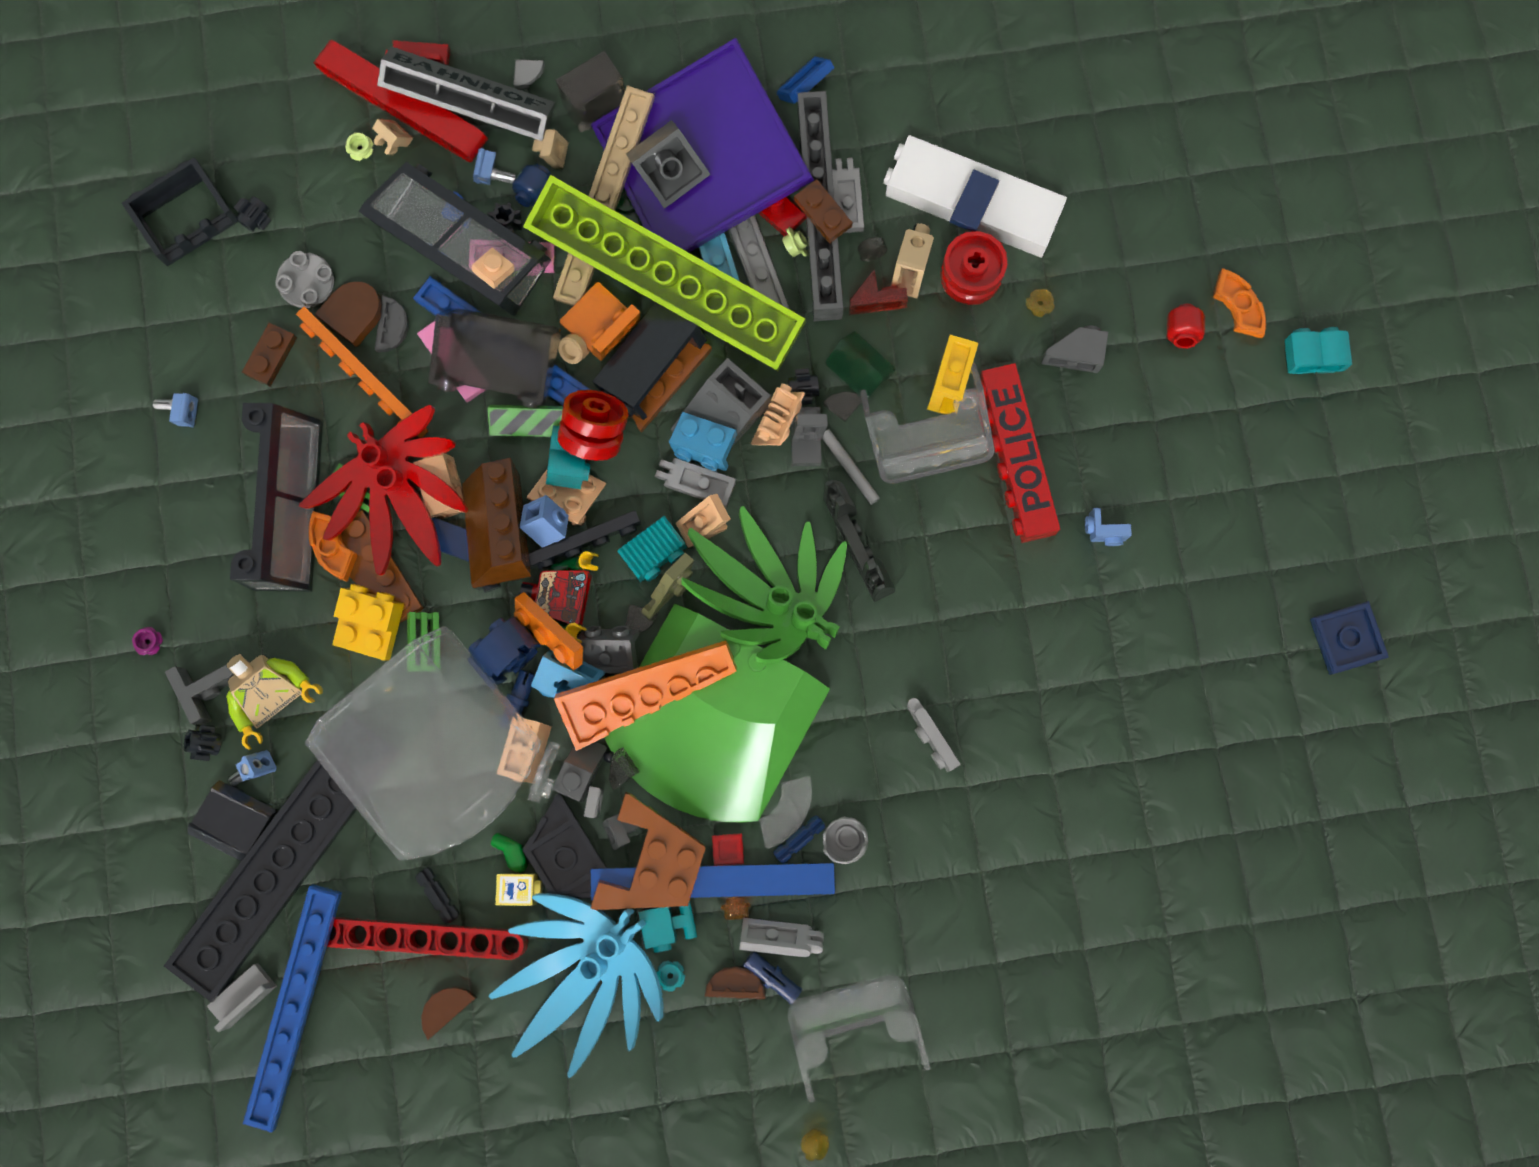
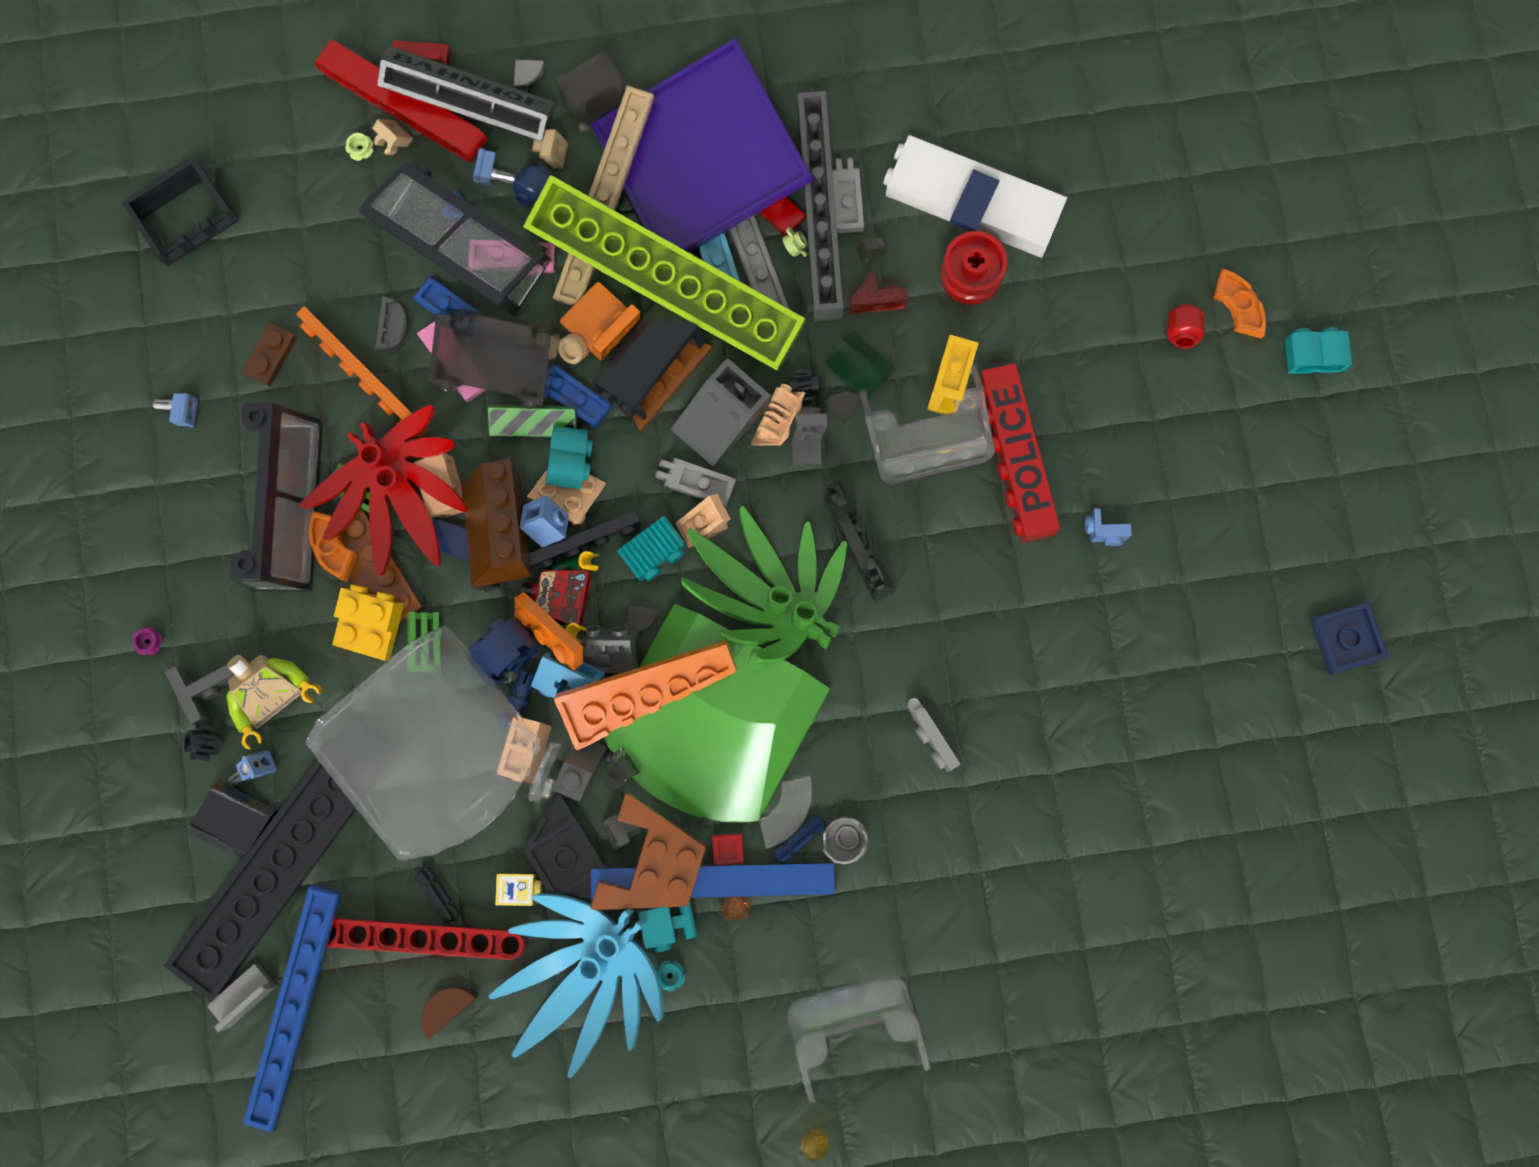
black gear [234,196,272,232] -> none
light grey dish [275,251,334,308] -> none
reddish brown tile [315,282,382,347] -> none
light nougat plate [472,247,514,289] -> none
black gear [487,202,522,239] -> none
green arm [491,833,527,873] -> none
red wheel [557,390,628,461] -> none
light grey tile [584,786,604,819] -> none
dark grey slope [626,120,710,208] -> none
olive wing [641,553,694,620] -> none
dark azure bracket [669,412,737,471] -> none
reddish brown tile [704,966,766,999] -> none
light grey hinge [740,918,824,957] -> none
dark blue pin [743,951,802,1004] -> none
blue tile [776,57,834,104] -> none
reddish brown plate [794,179,853,244] -> none
light grey bar [822,429,880,505] -> none
tan torso [890,223,934,298] -> none
clear yellow plate [1026,289,1054,317] -> none
dark grey slope [1041,325,1108,373] -> none

